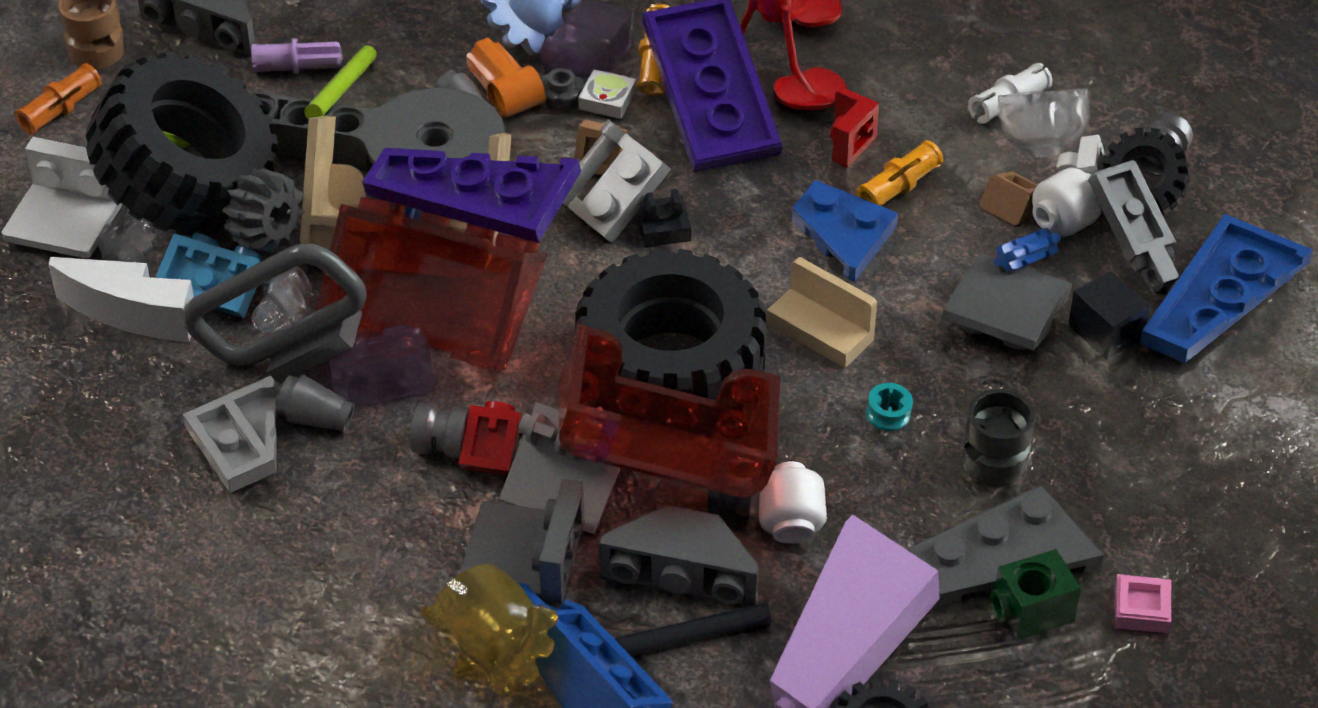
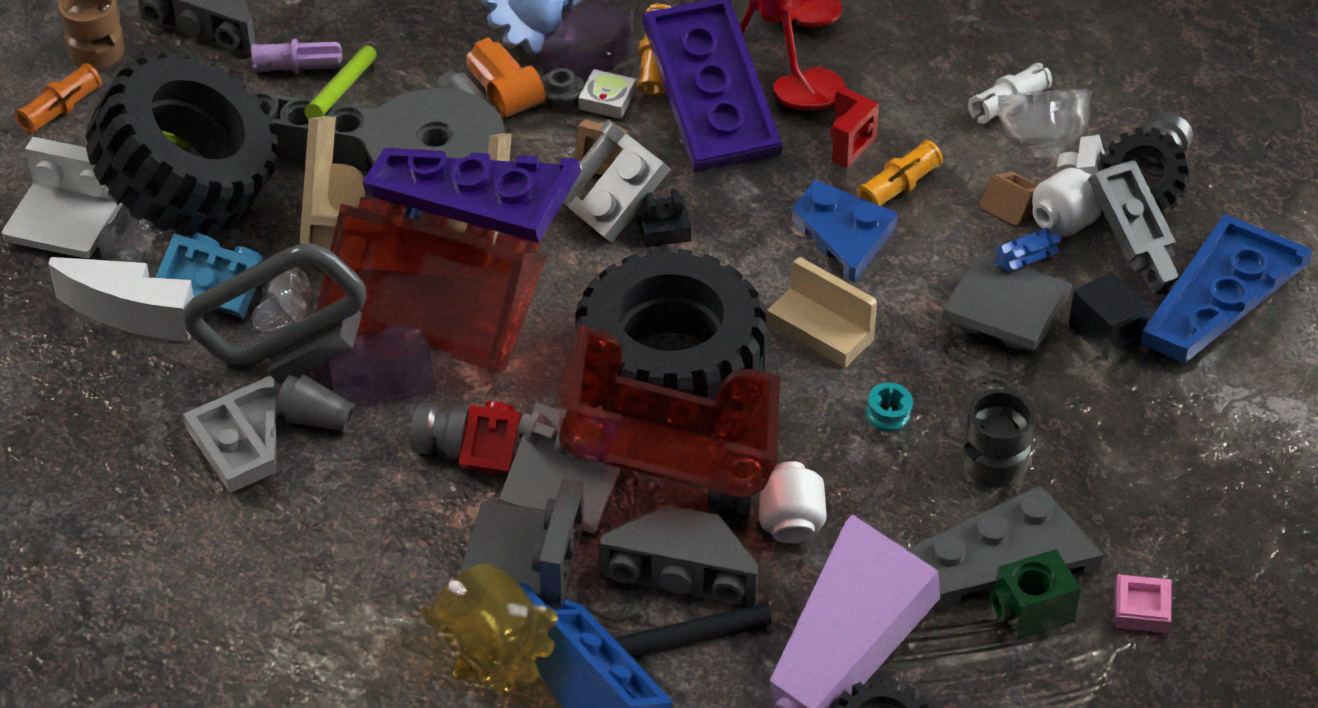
dark grey gear [222,169,305,253] -> none

